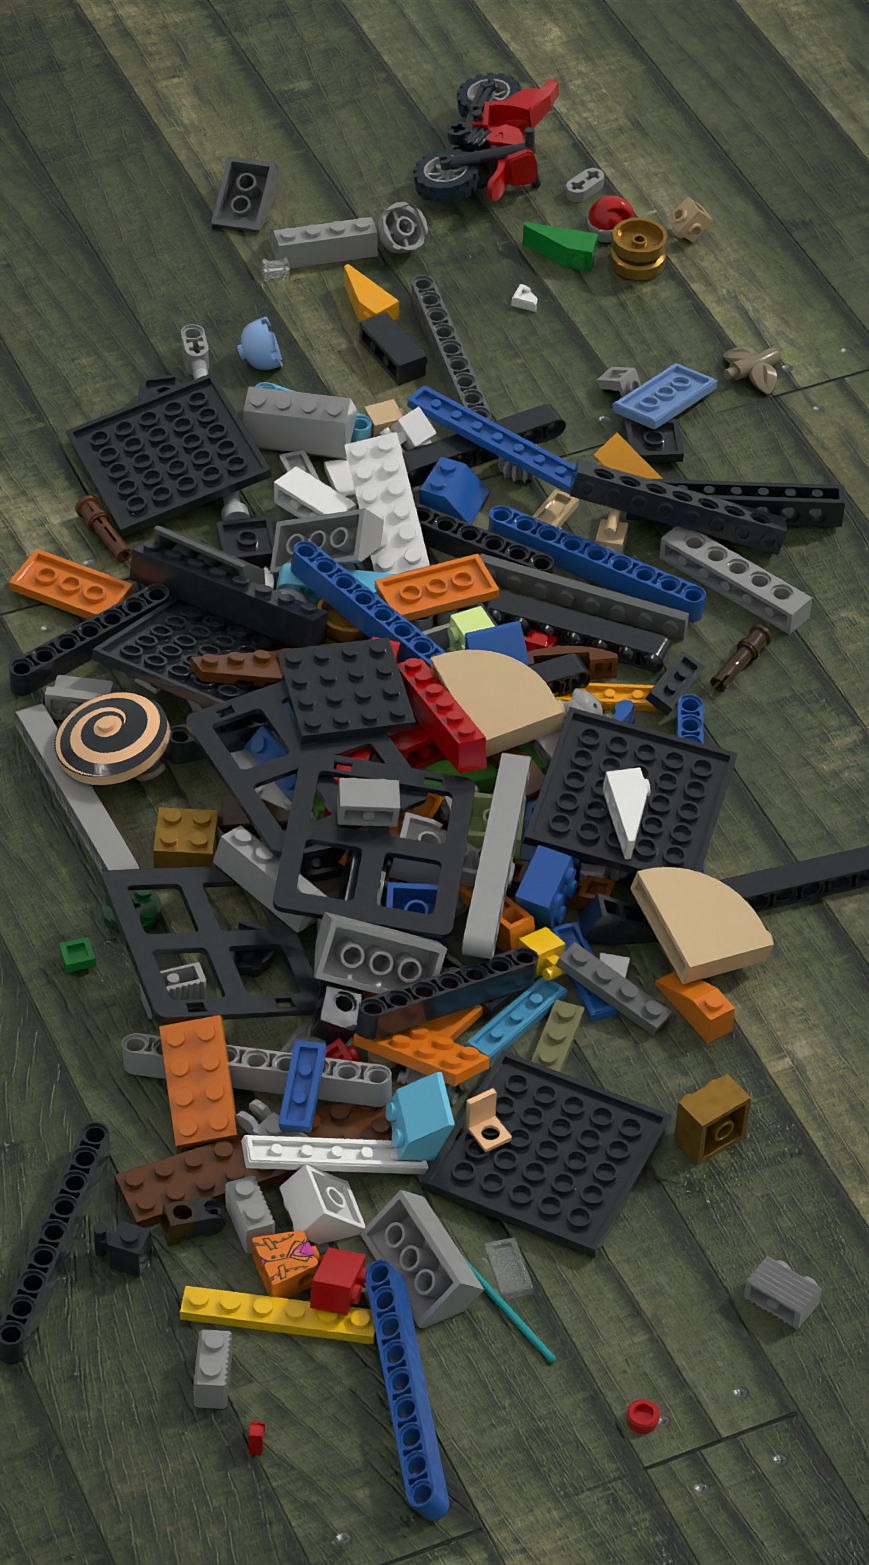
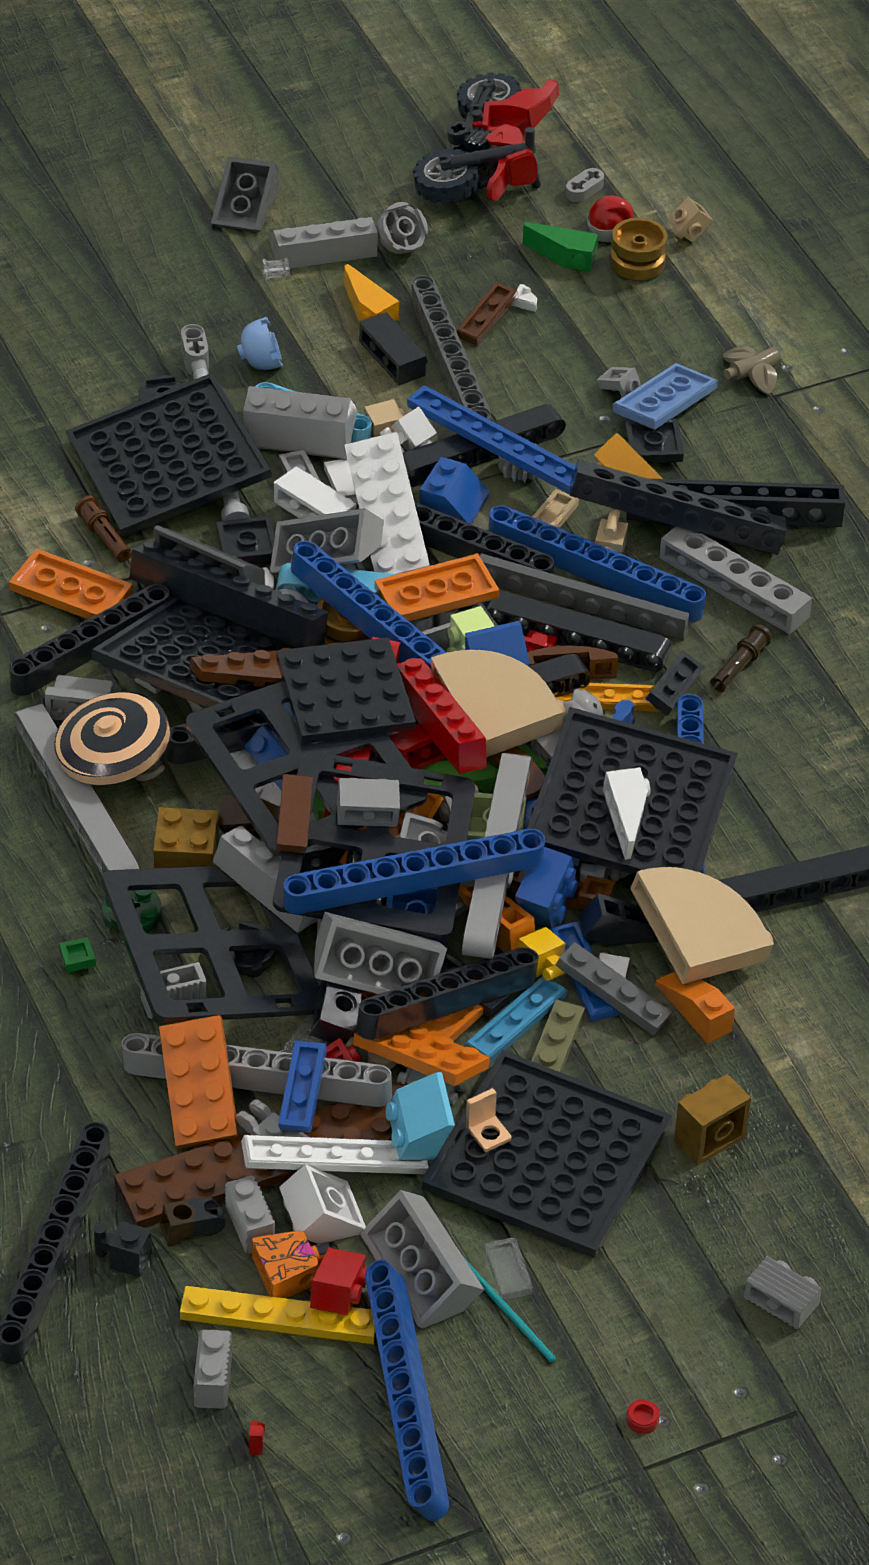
none -> reddish brown tile [276,774,313,853]
none -> blue beam [283,829,545,914]
none -> reddish brown tile [456,282,518,346]

